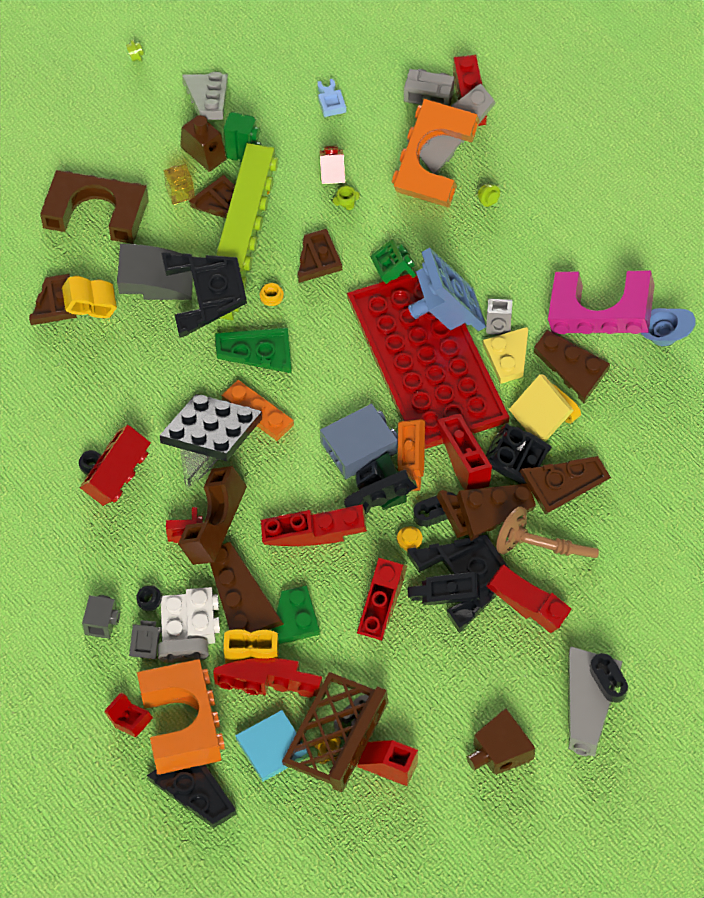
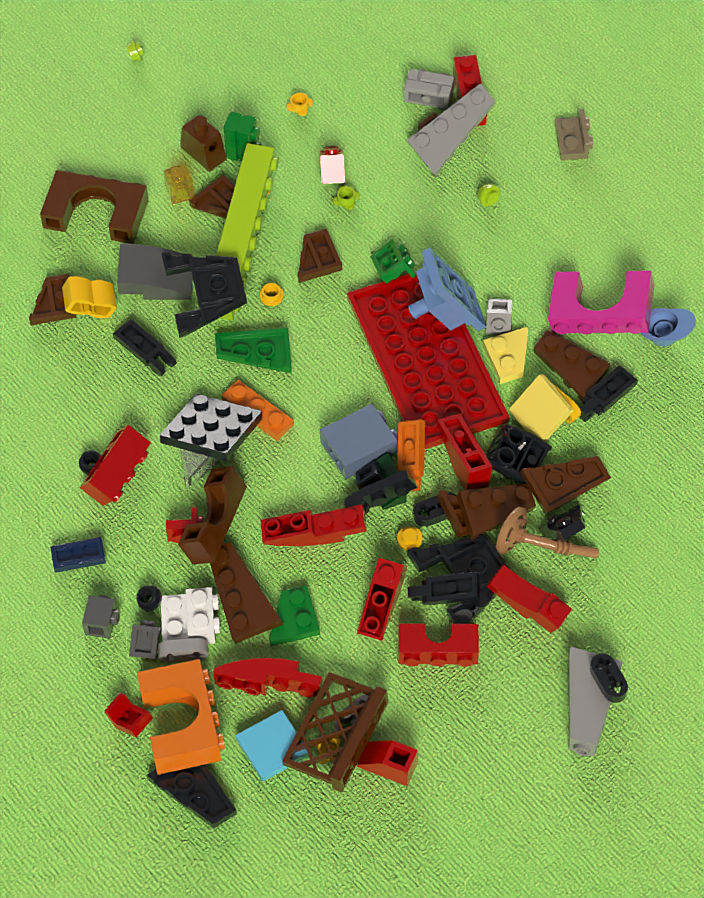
light grey wing [182,72,228,120] -> none
yellow brick [223,629,279,664] -> none
light blue plate [318,79,346,117] -> none
orange arch [392,99,480,208] -> none
reddish brown torso [466,709,536,775] -> none
none -> dark blue plate [50,537,106,573]
none -> black hinge [113,319,177,377]
none -> yellow plate [286,93,313,116]
none -> red arch [399,624,479,667]
none -> black wing [539,504,585,541]
none -> dark tan bracket [555,109,593,160]
none -> black hinge [579,365,638,422]

